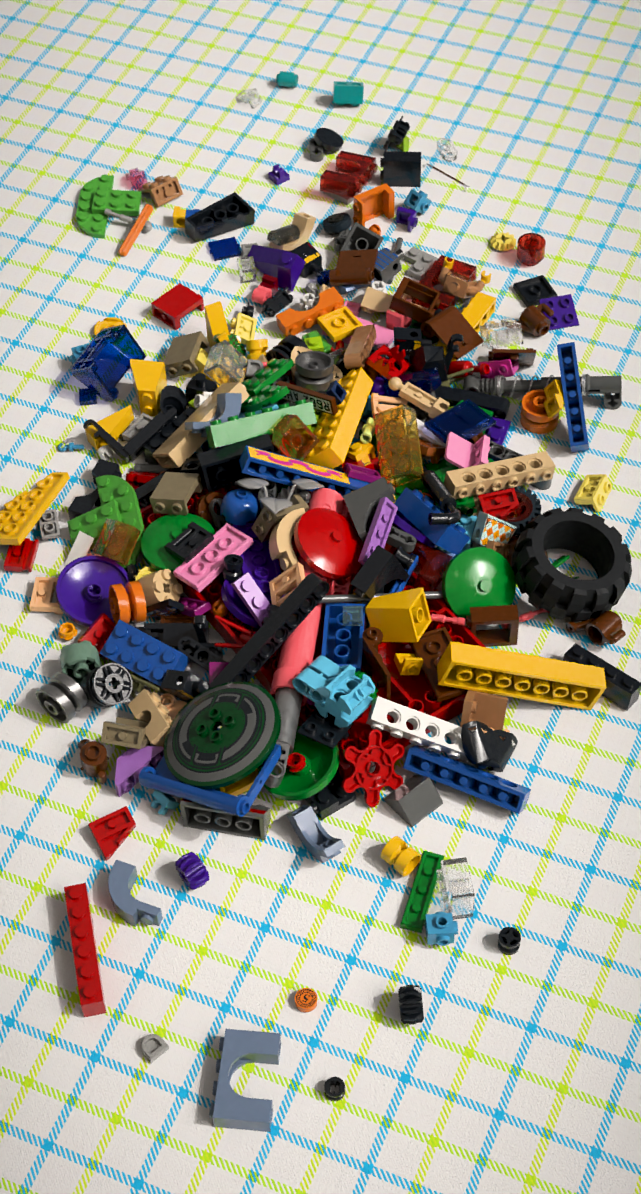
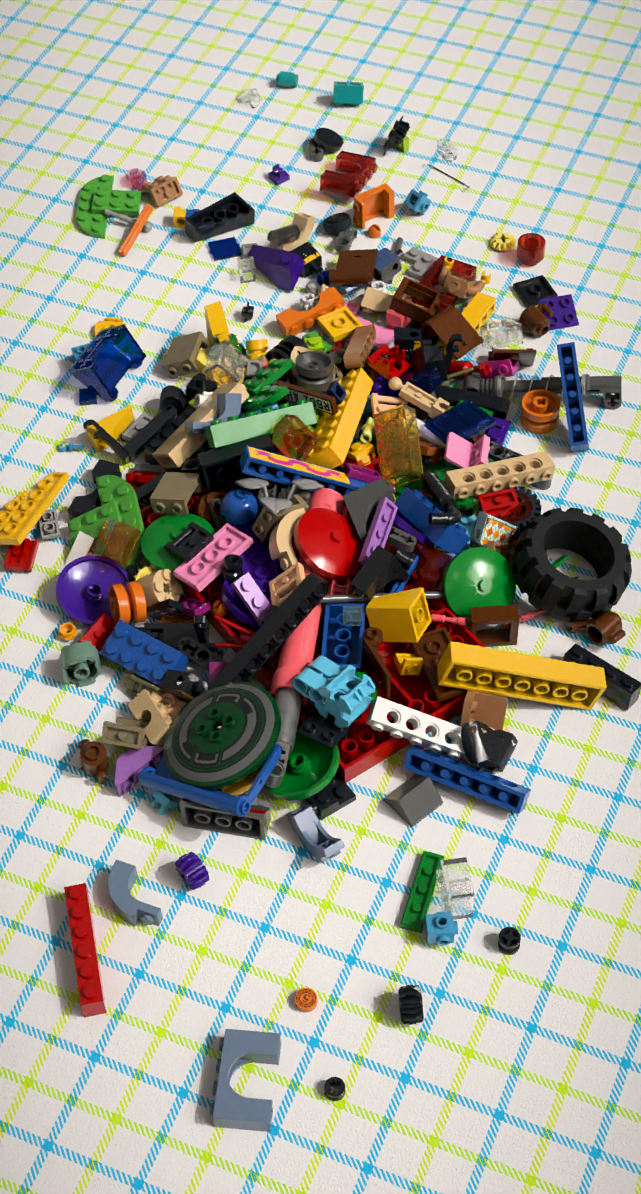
light nougat plate [29,577,63,615] -> none
flat silver wheel [36,672,88,723] -> none
black wheel [81,663,133,709] -> none
red wing [88,806,136,861] -> none
white hinge [97,445,113,461] -> none
yellow slope [130,359,167,416] -> none
light grey tile [141,1034,169,1063] -> none
red panel [151,283,204,330] -> none
light yellow bracket [229,312,257,345] -> none
leg [251,274,278,305] -> none
black hinge [261,287,293,317] -> none
red plate [286,752,306,773] -> none
dark grey slope [340,222,384,251] -> none
red plate [341,729,405,807] -> none
black brick [380,151,421,187] -> none
yellow wheel [380,836,421,877] -> none
dark purple bracket [396,206,418,232] -> none
yellow slope [543,379,564,418] -> none
light yellow bracket [574,474,612,512] -> none

